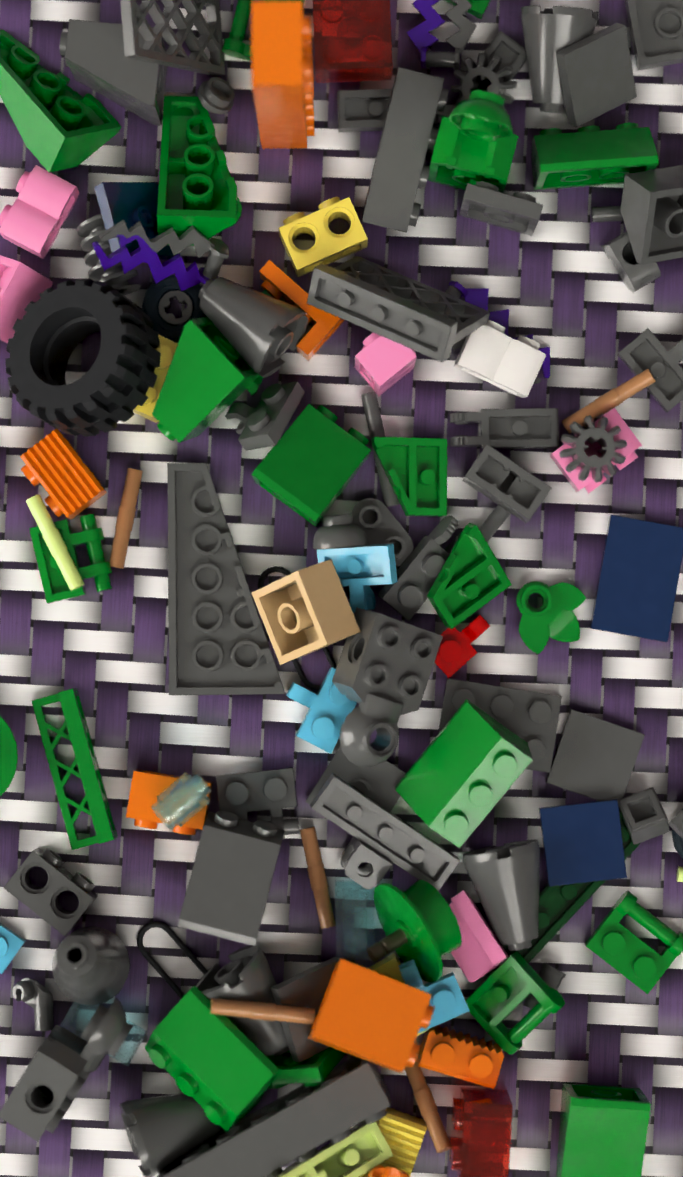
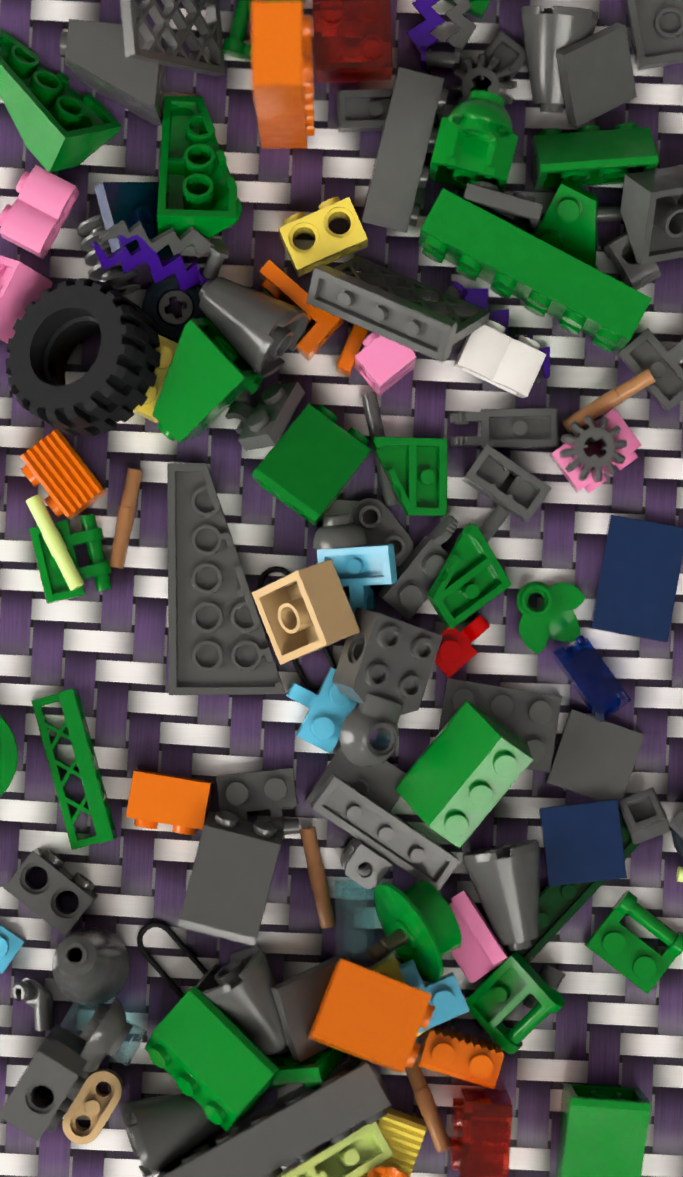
clear light blue brick [151,772,211,830] -> none
dark grey plate [197,77,235,114] -> none
medium nougat piece [210,998,315,1025] -> none
none -> tan plate [62,1068,124,1144]
none -> orange tile [336,324,370,378]
none -> green brick [418,188,652,353]
none -> green wing [534,179,598,270]
none -> clear blue hinge [554,635,631,723]

